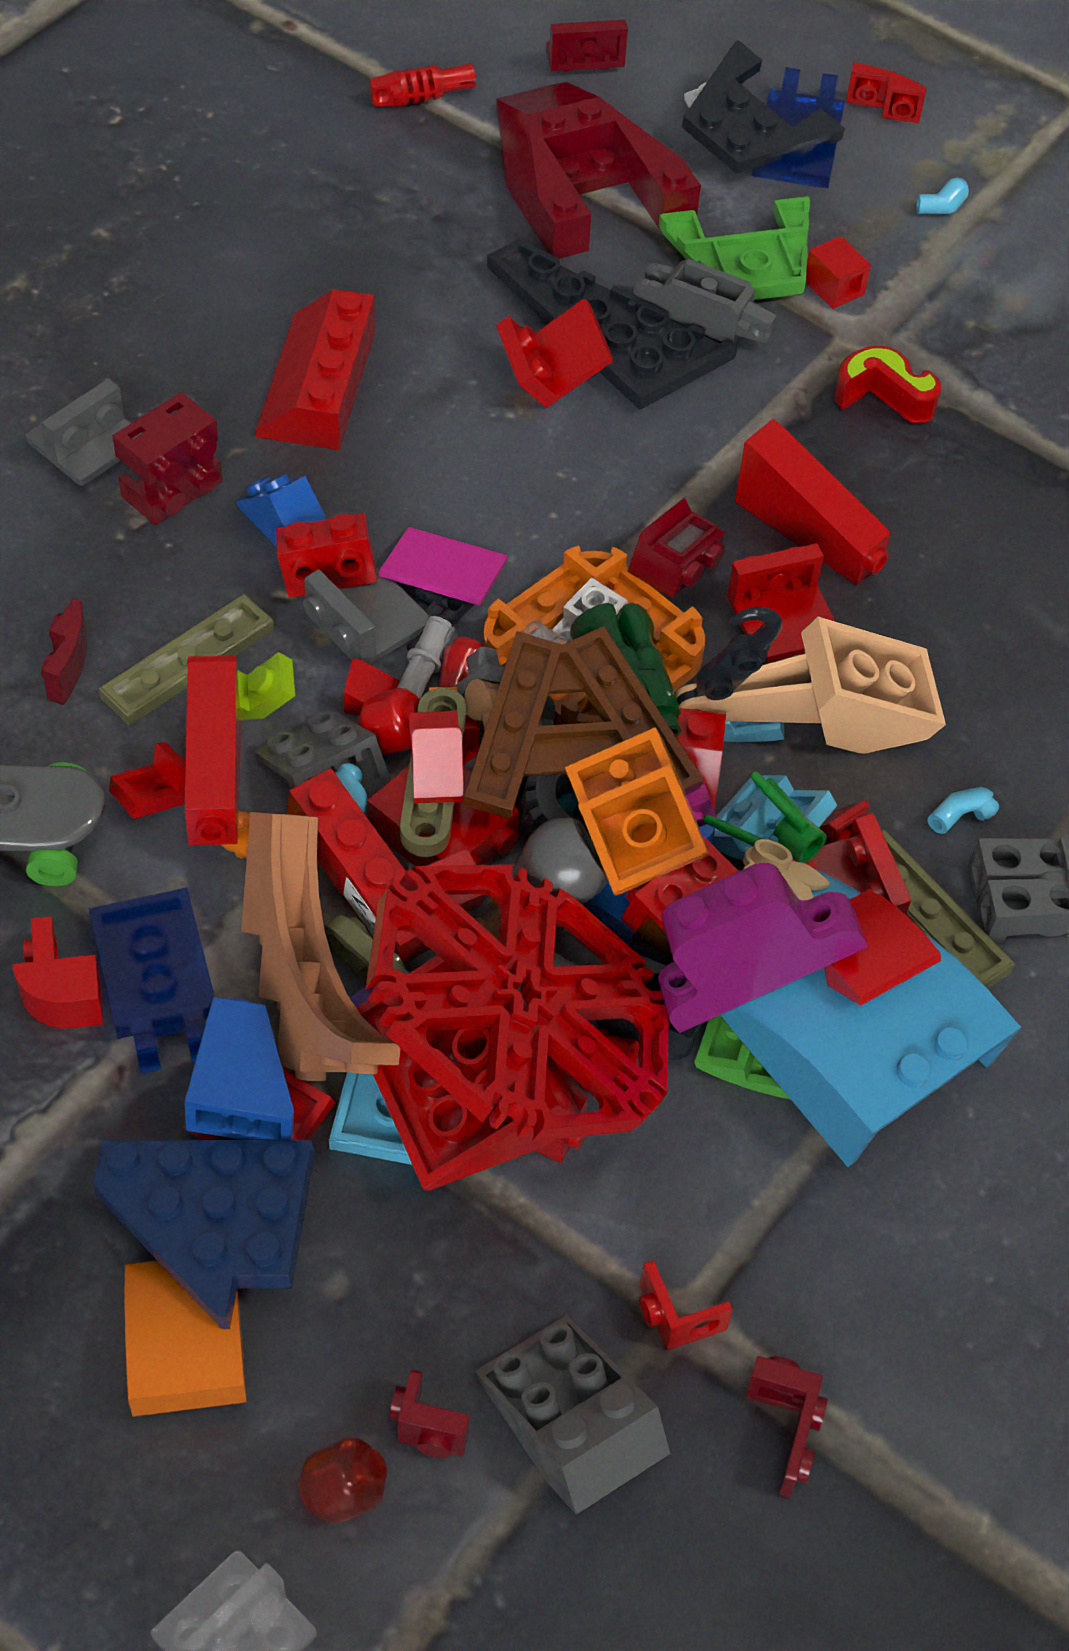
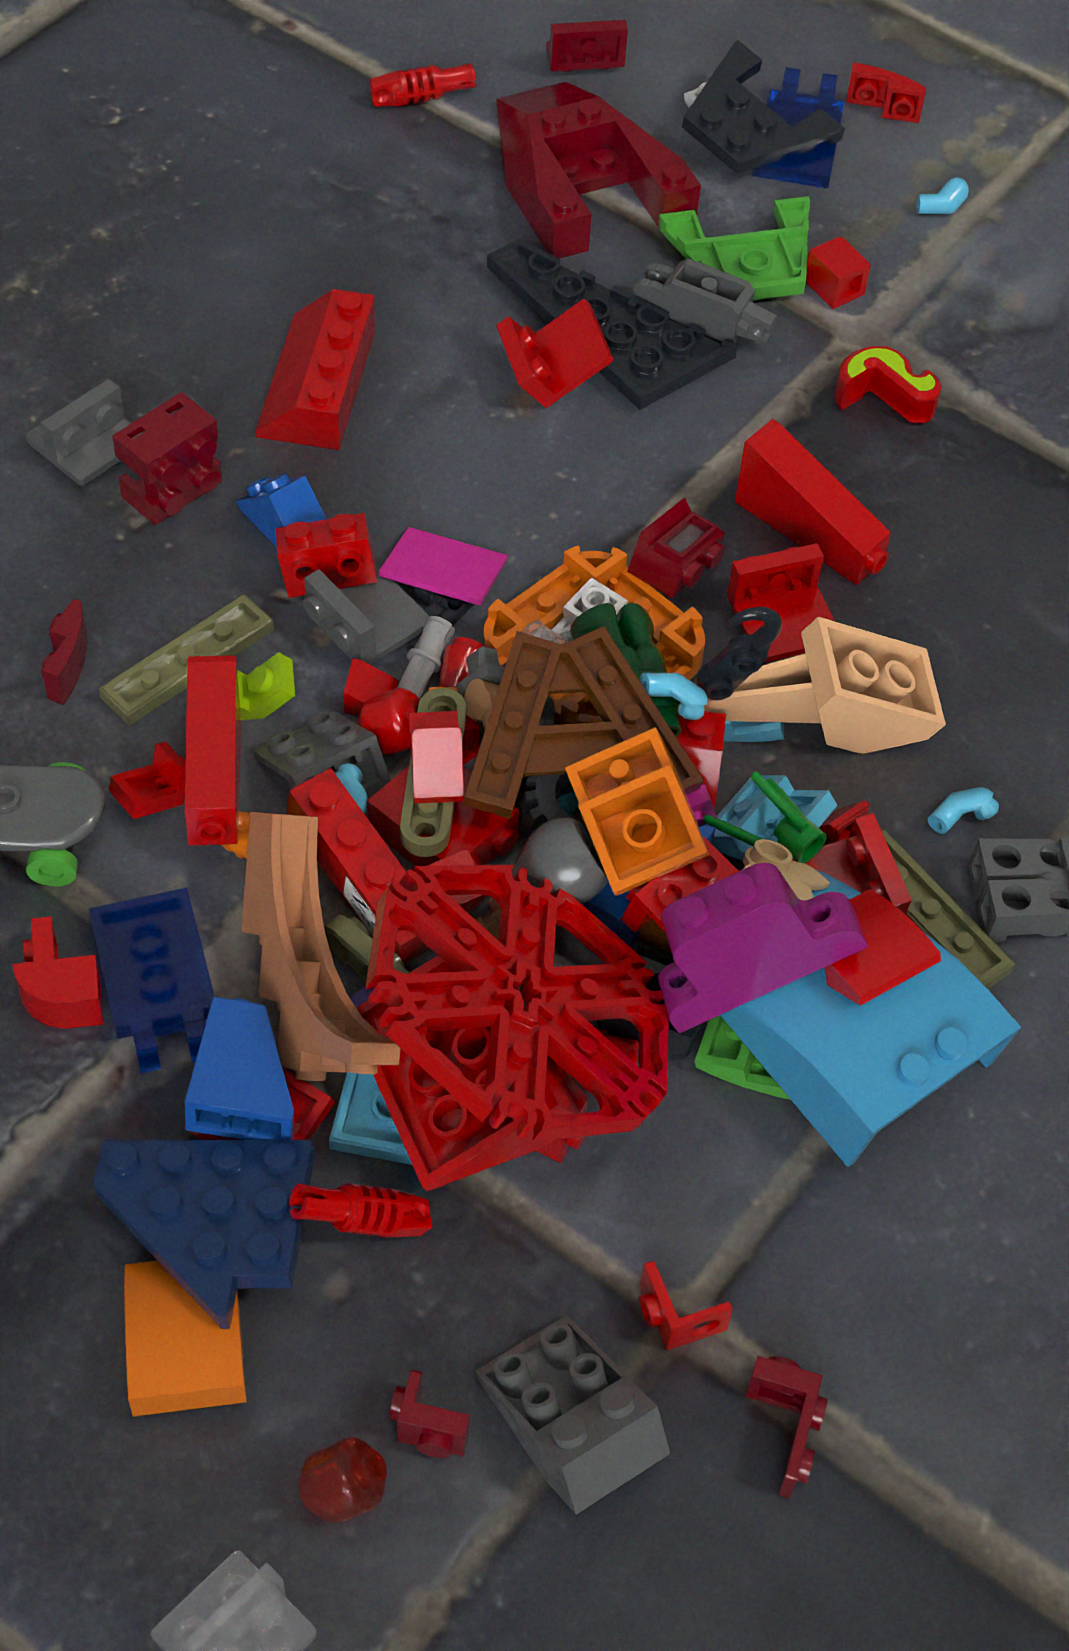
none -> red hinge [289,1183,432,1238]
none -> medium azure arm [639,673,708,720]

